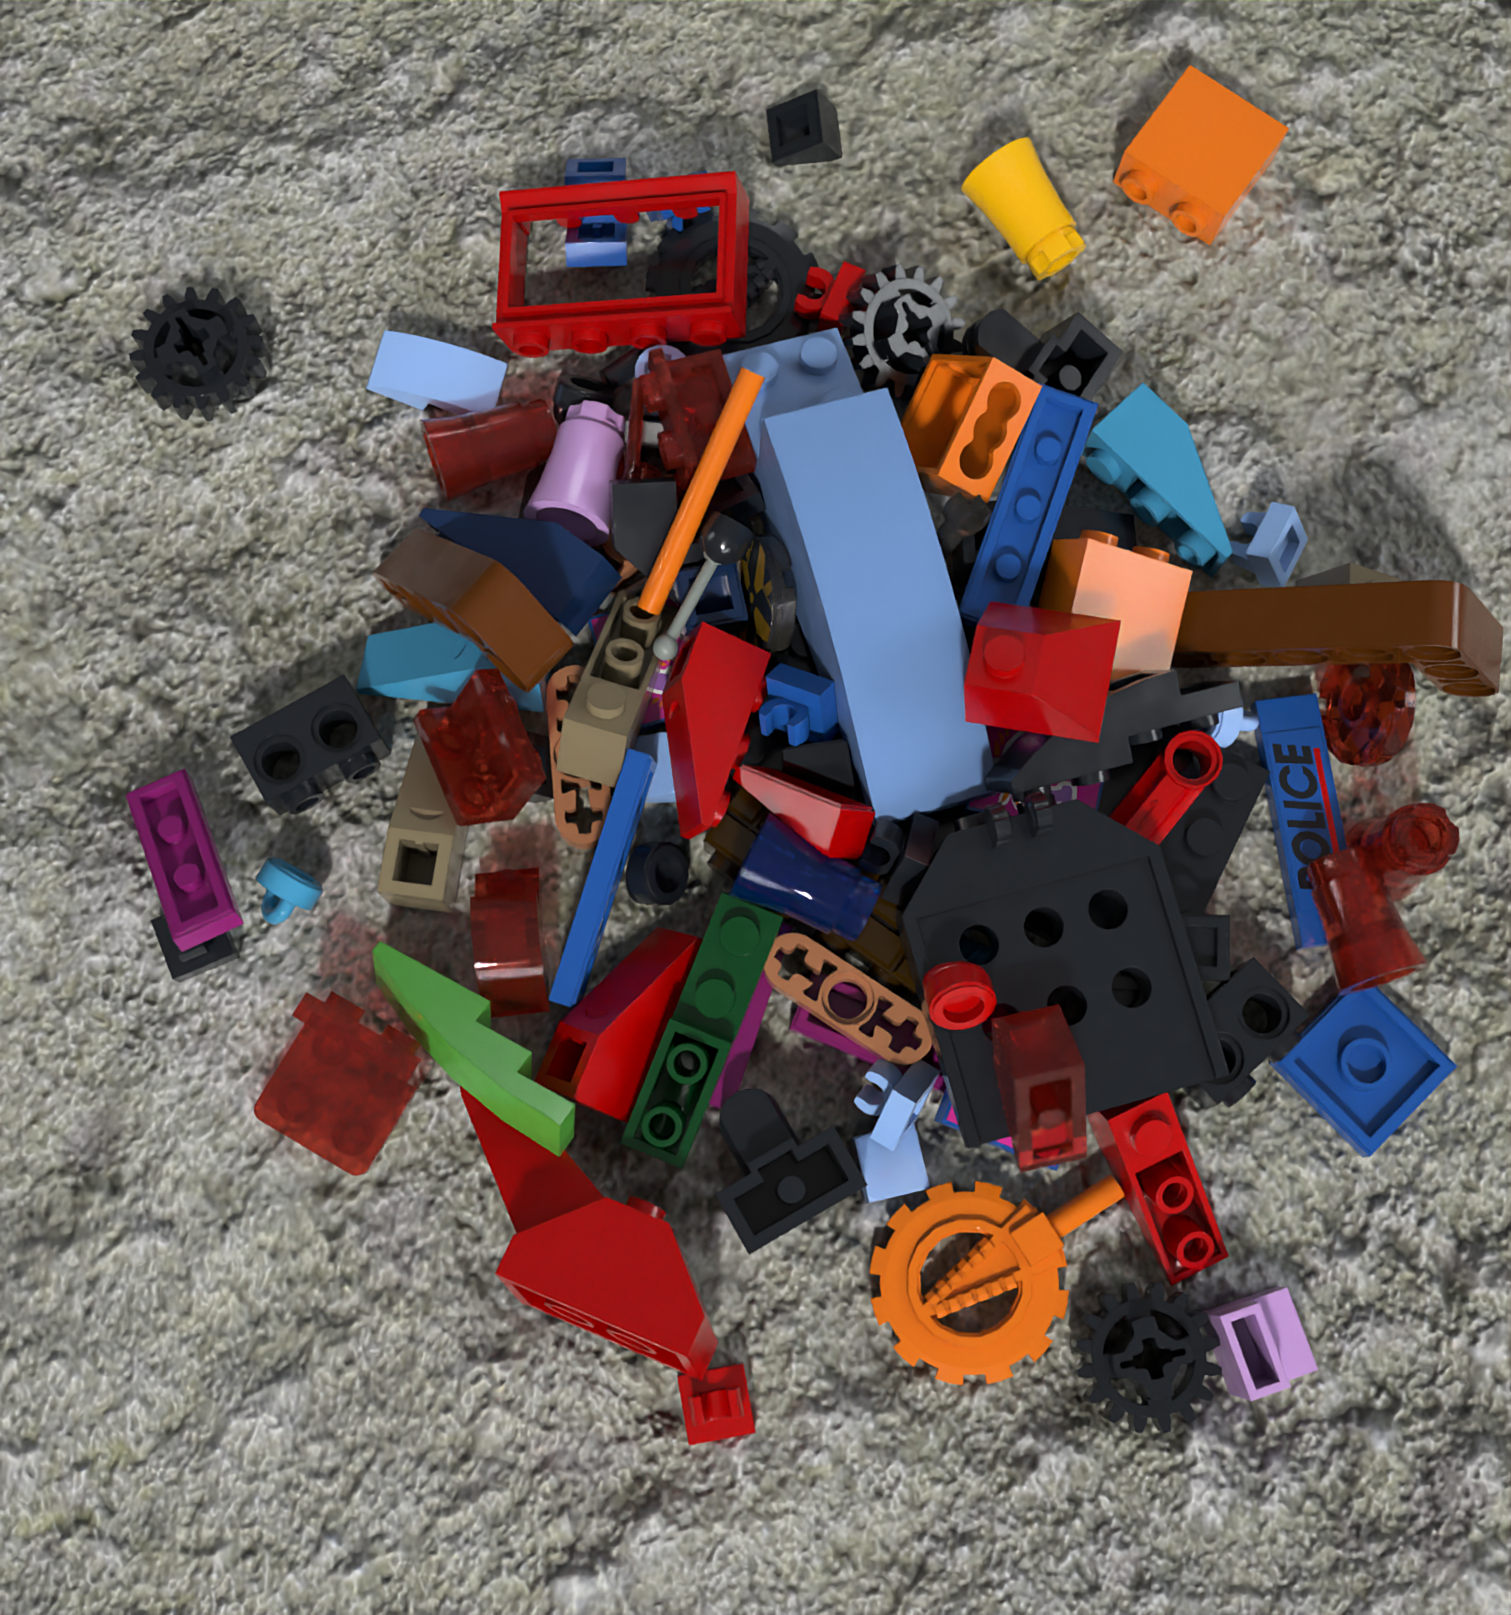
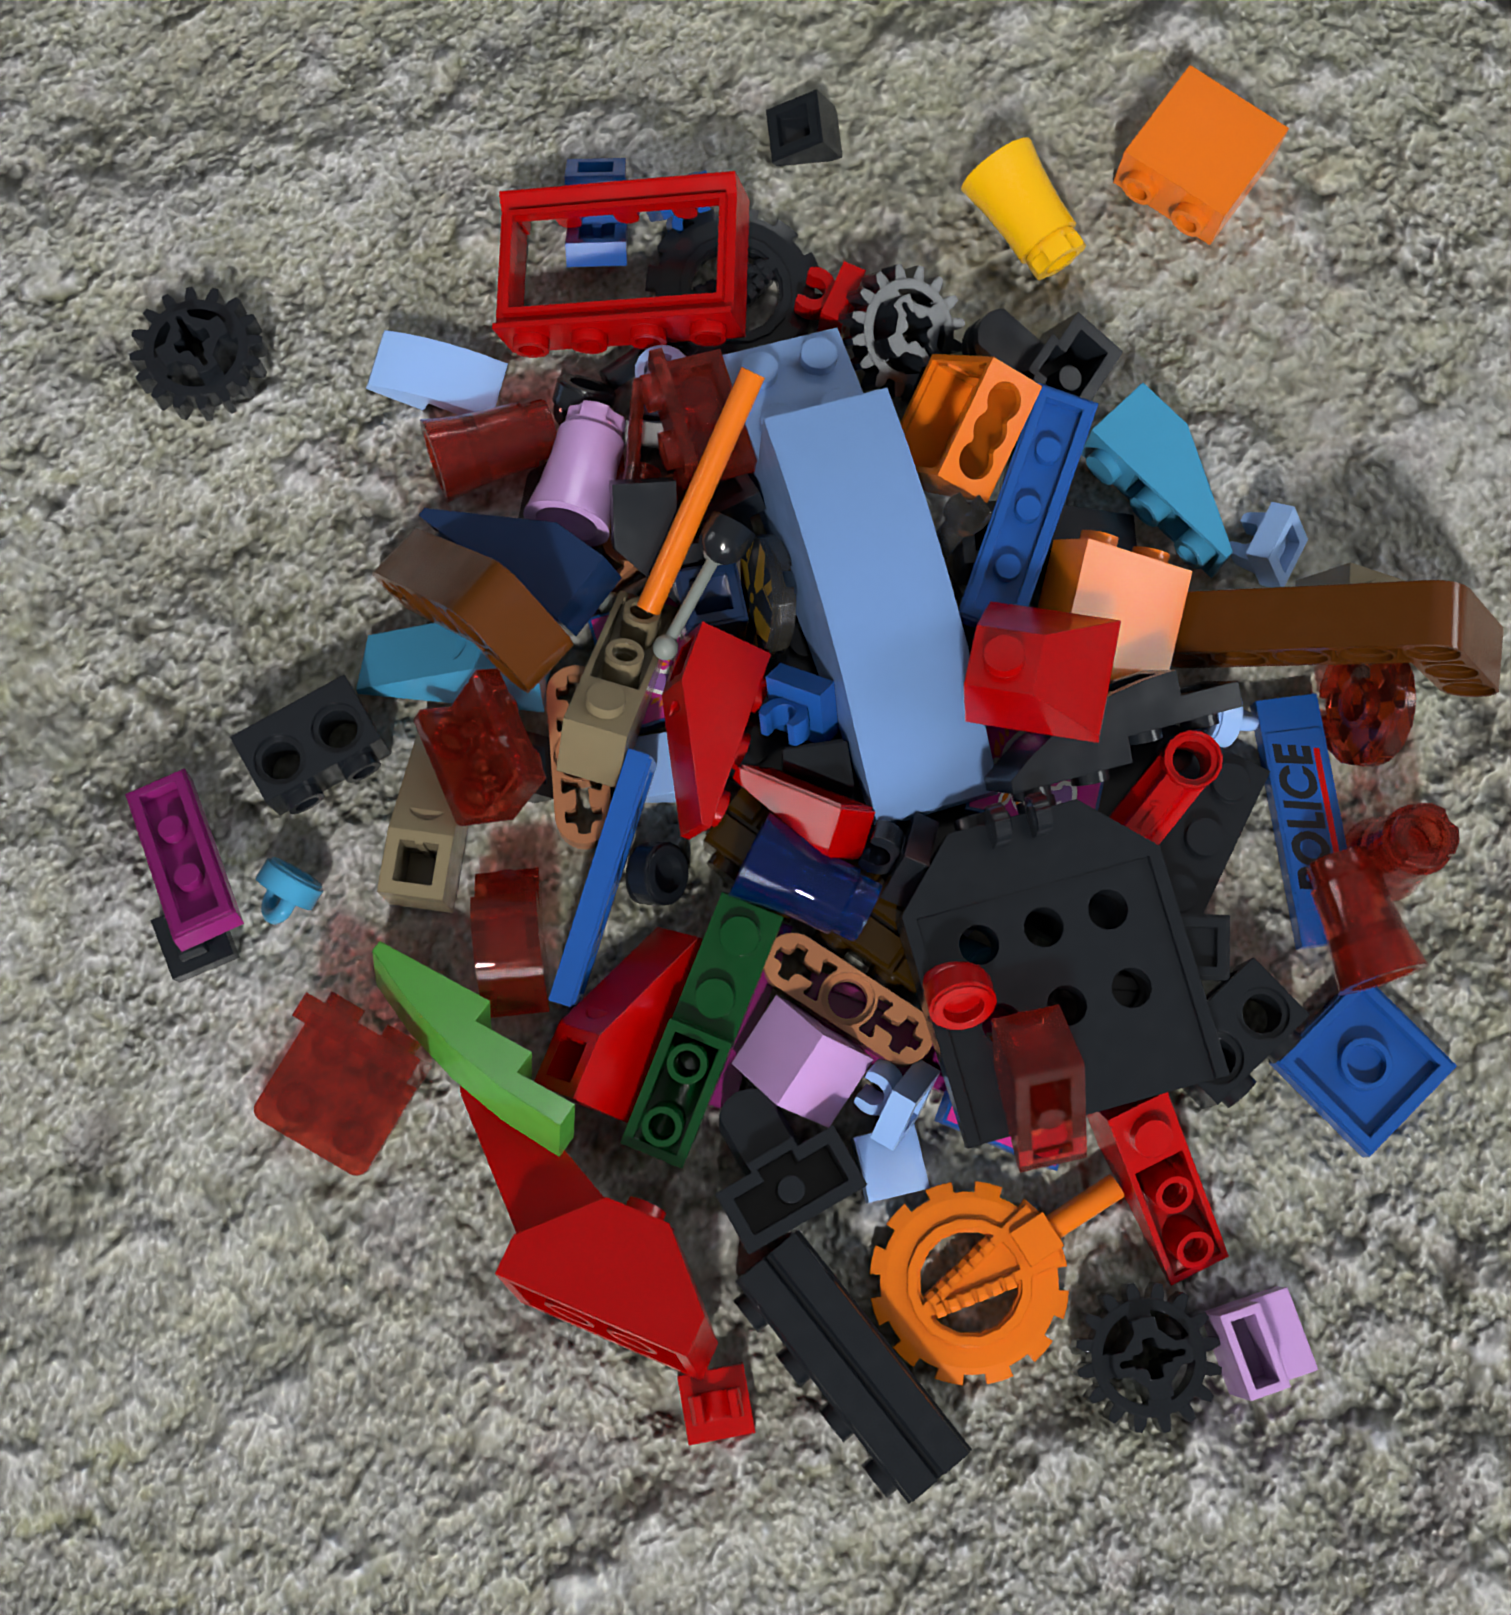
none -> lavender piece [731,995,874,1128]
none -> black brick [733,1229,972,1504]

